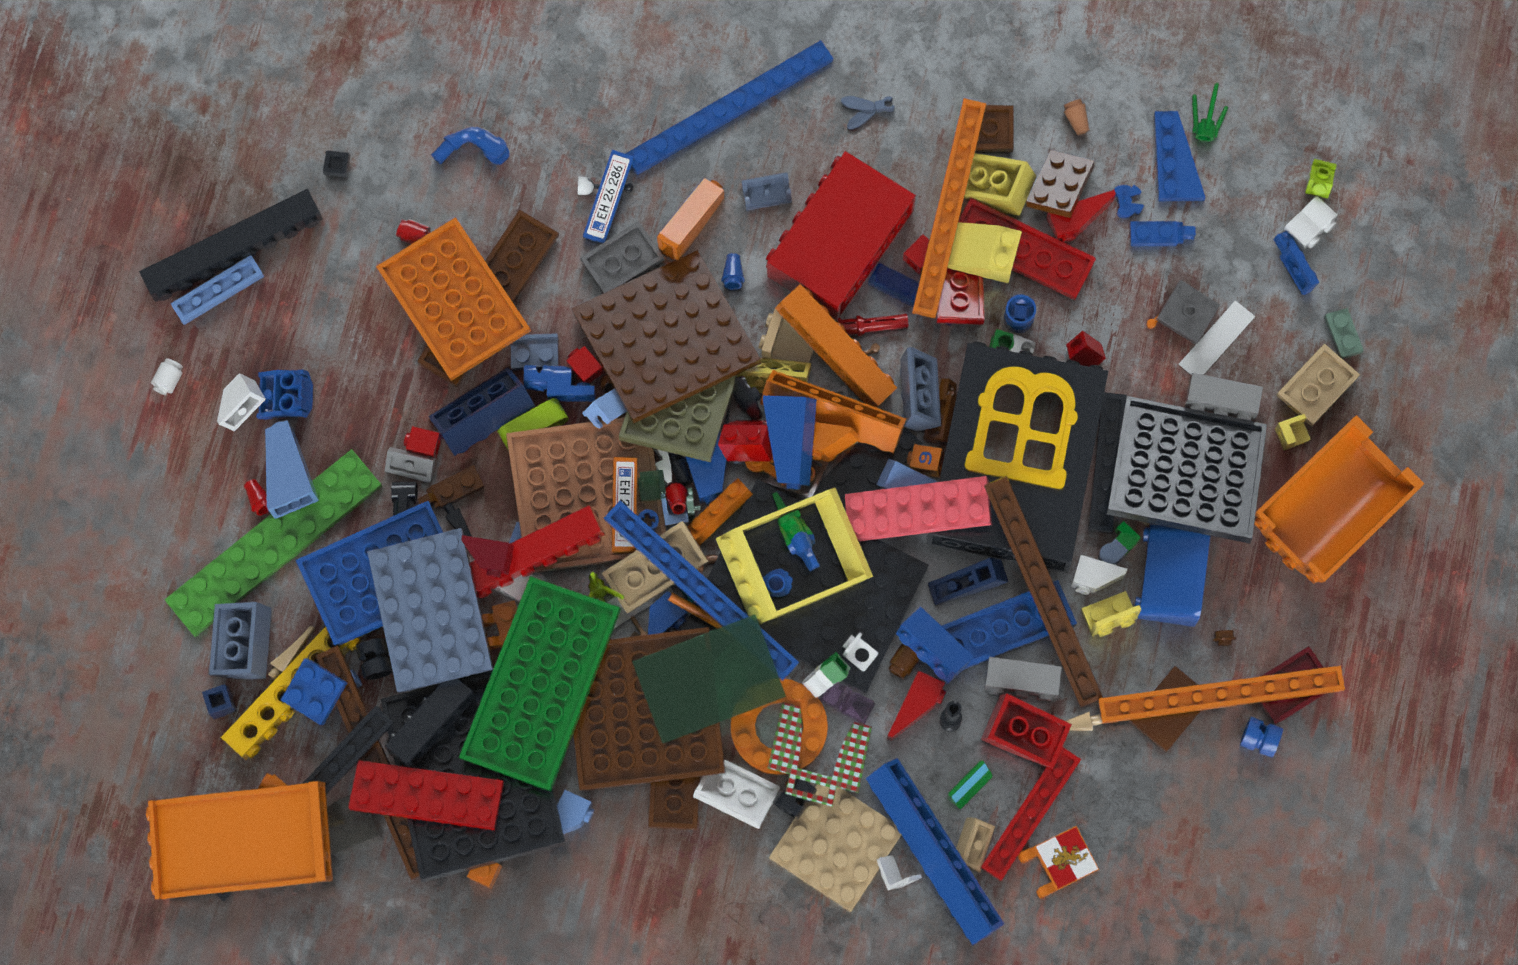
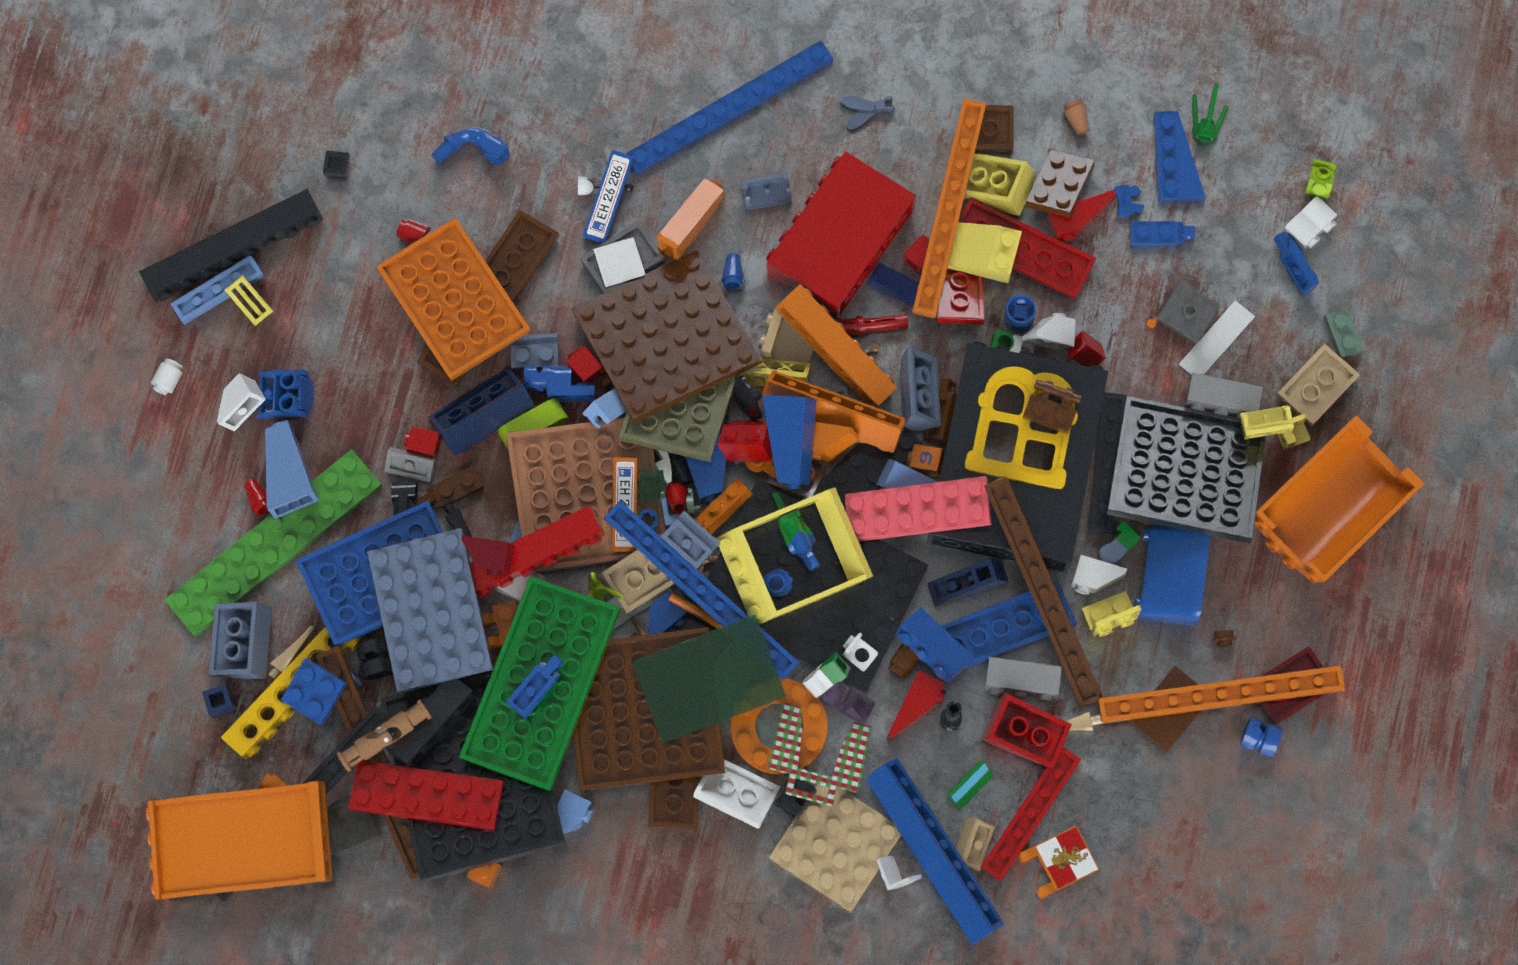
none -> light yellow tile [225,275,273,326]
none -> medium nougat piece [336,699,432,772]
none -> blue hinge [506,655,564,719]
none -> white sticker [593,237,646,287]
none -> sand blue plate [661,511,720,569]
none -> white slope [1022,313,1076,351]
none -> reddish brown plate [1023,379,1082,434]
none -> light yellow hinge [1240,405,1294,439]

